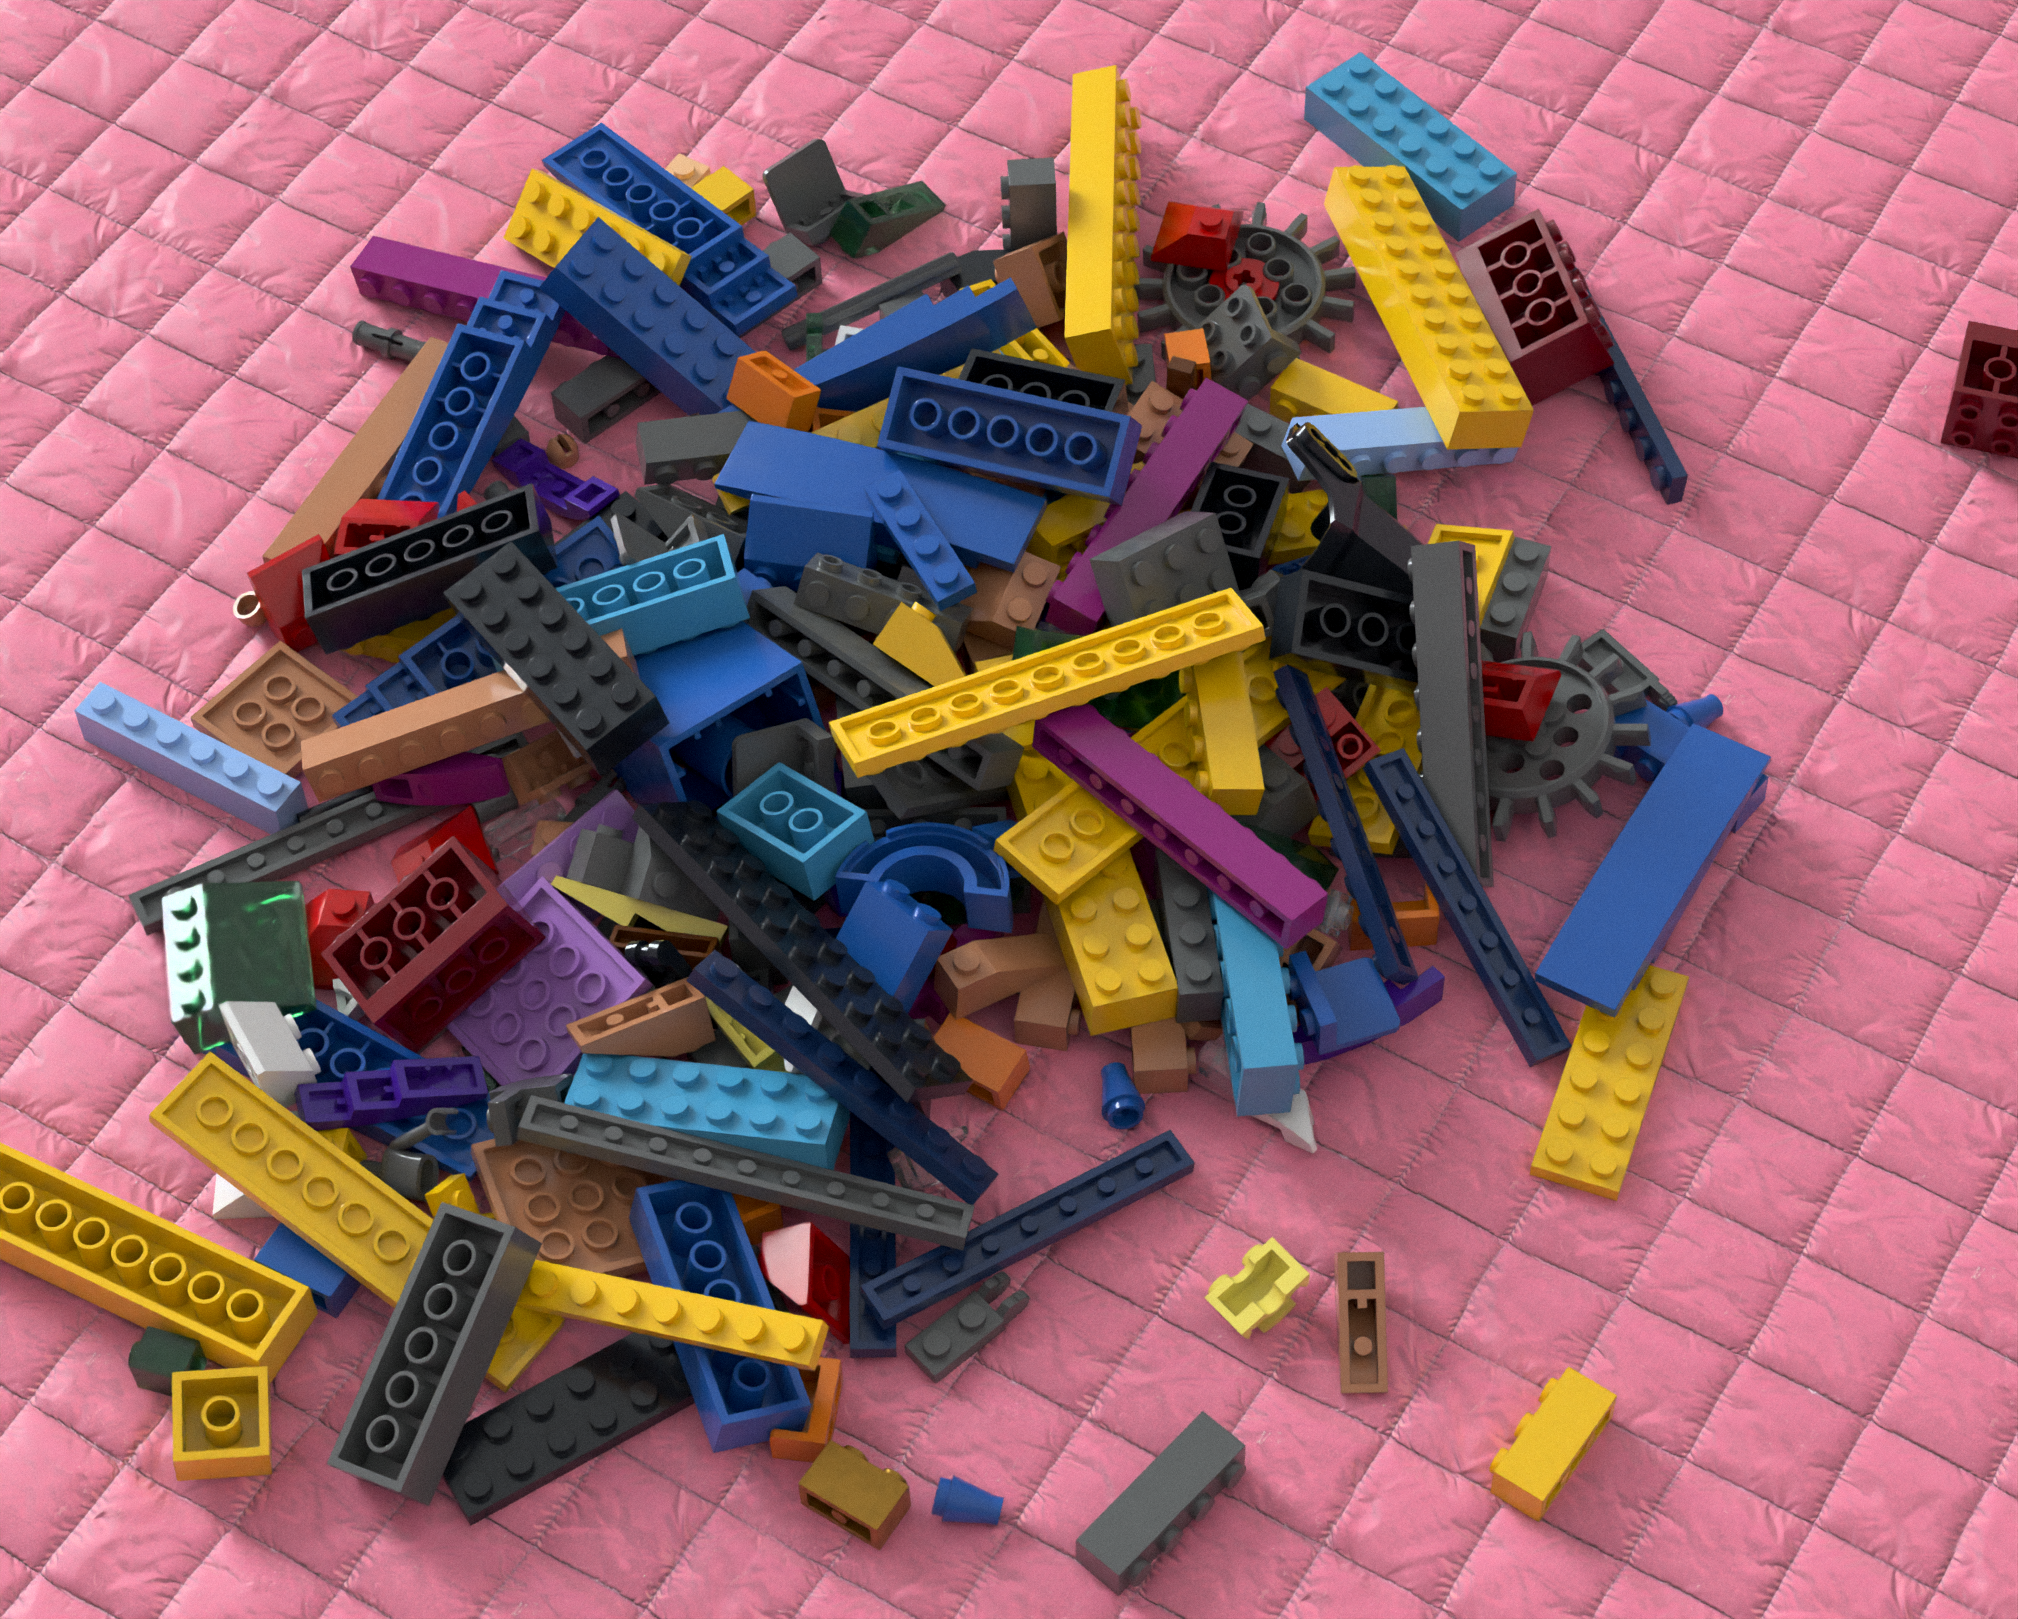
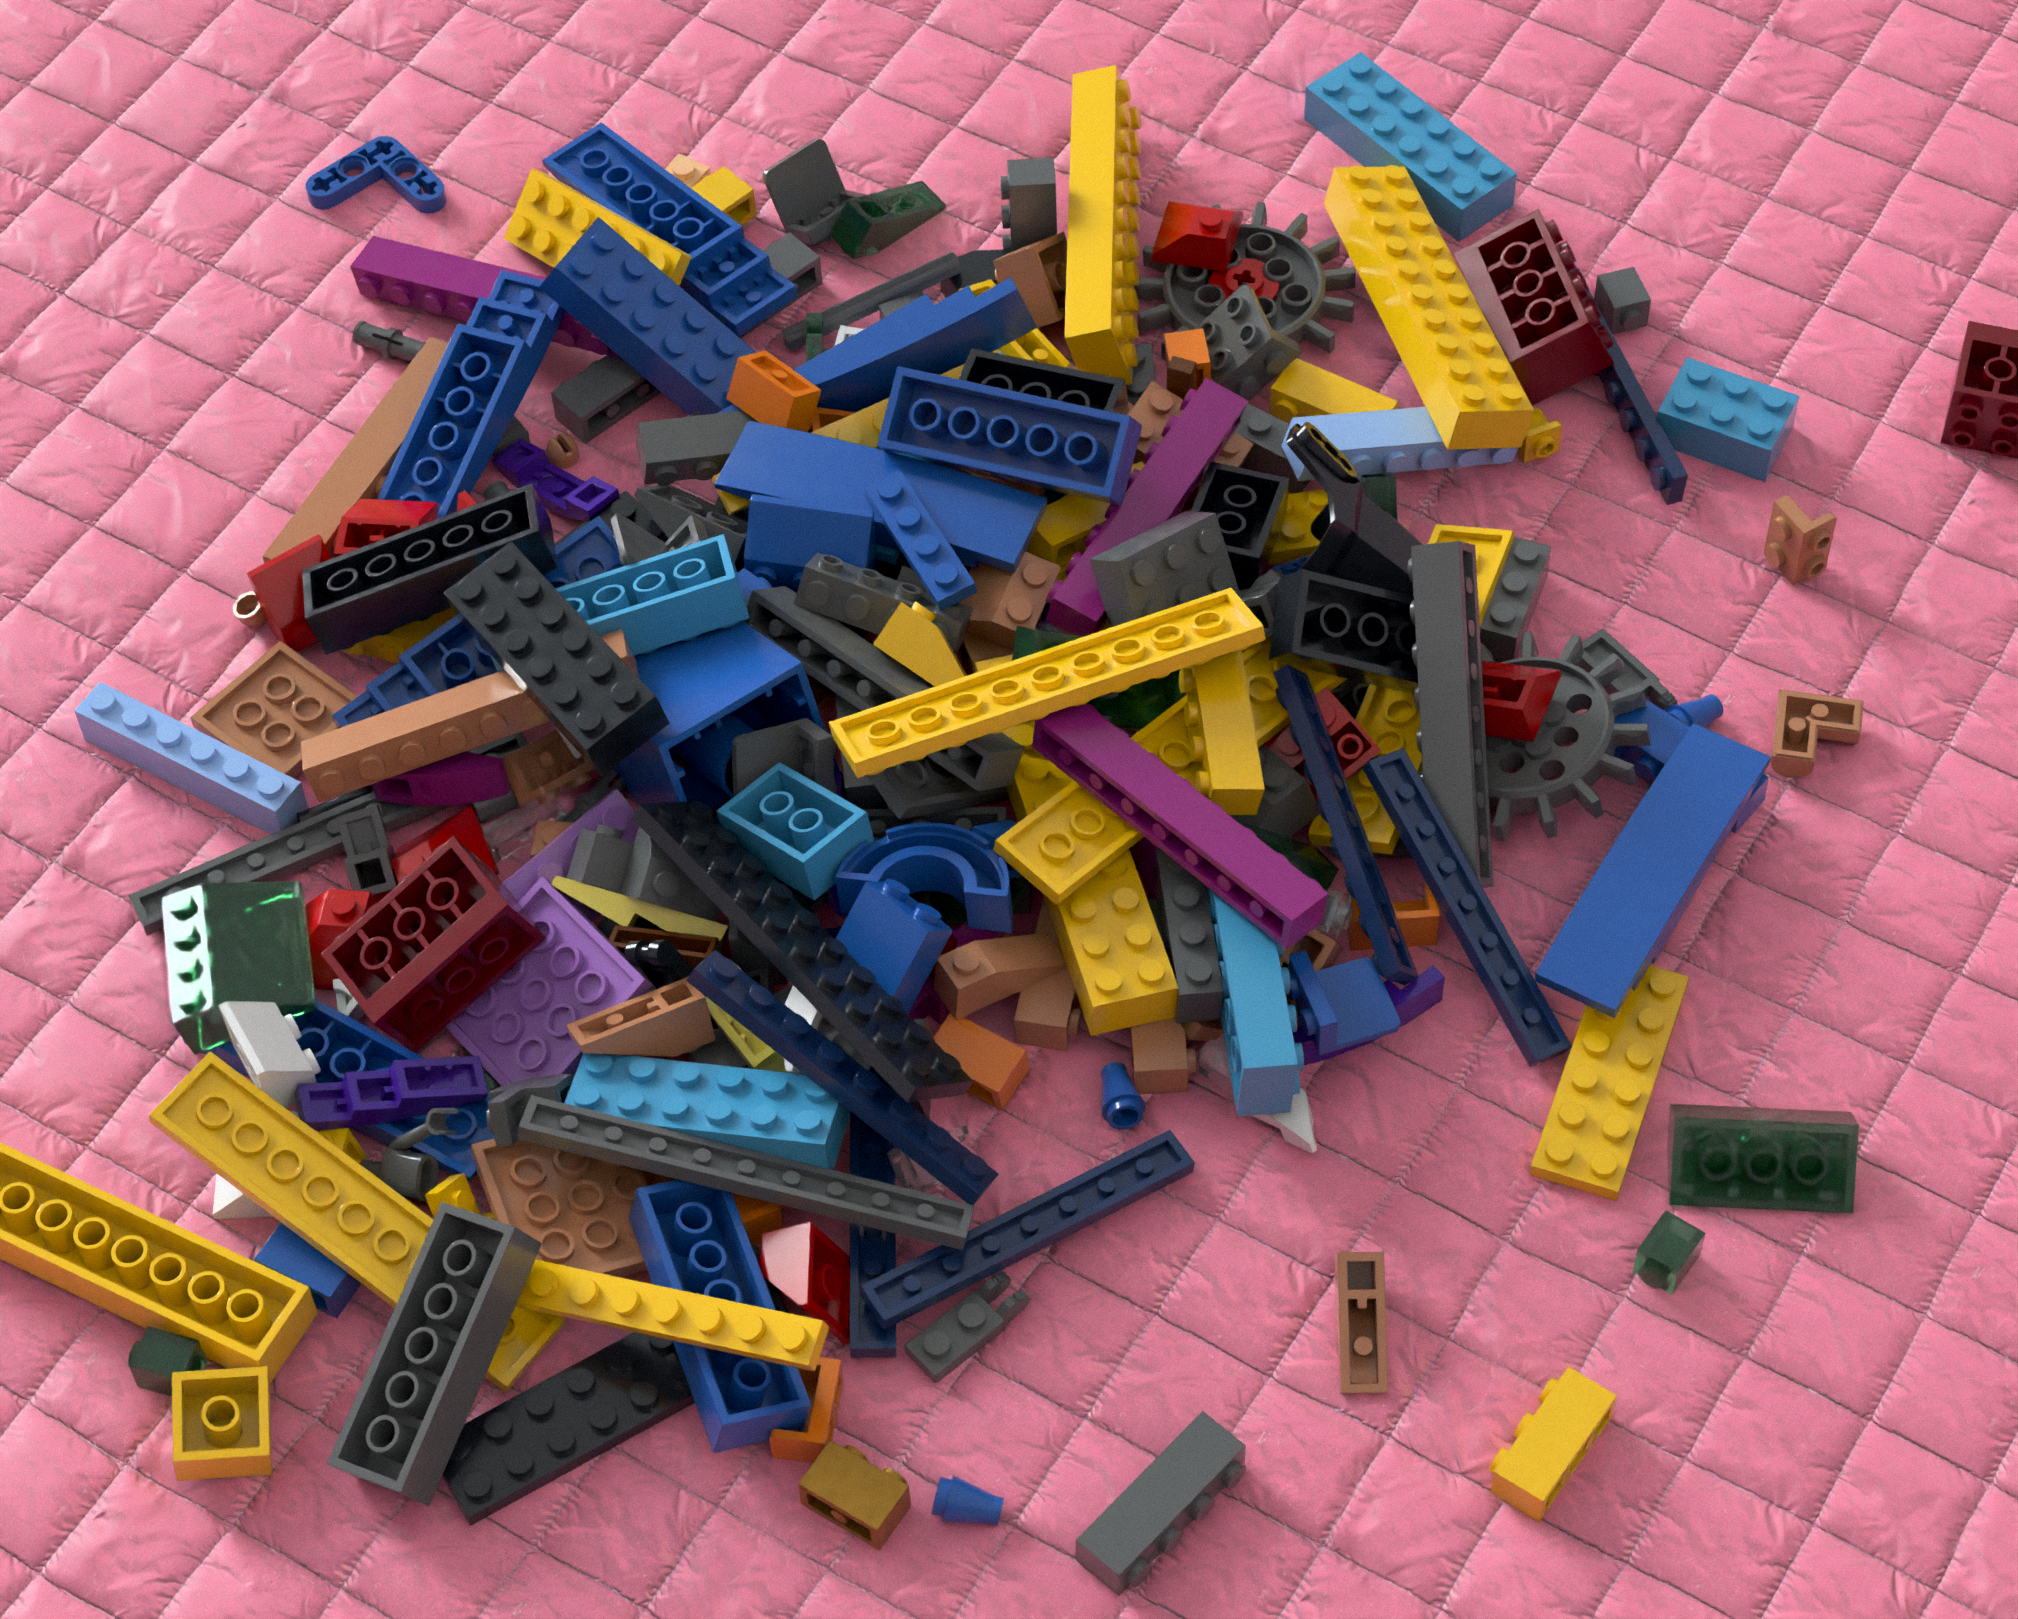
light yellow cylinder [1204,1237,1310,1339] -> none
none -> blue beam [306,136,446,214]
none -> dark grey brick [336,805,399,895]
none -> yellow bracket [1517,408,1562,463]
none -> dark grey brick [1594,267,1651,334]
none -> clear green brick [1633,1210,1706,1295]
none -> dark azure brick [1657,357,1799,482]
none -> clear green slope [1667,1104,1859,1213]
none -> nougat bracket [1763,494,1837,585]
none -> nougat brick [1771,689,1864,778]

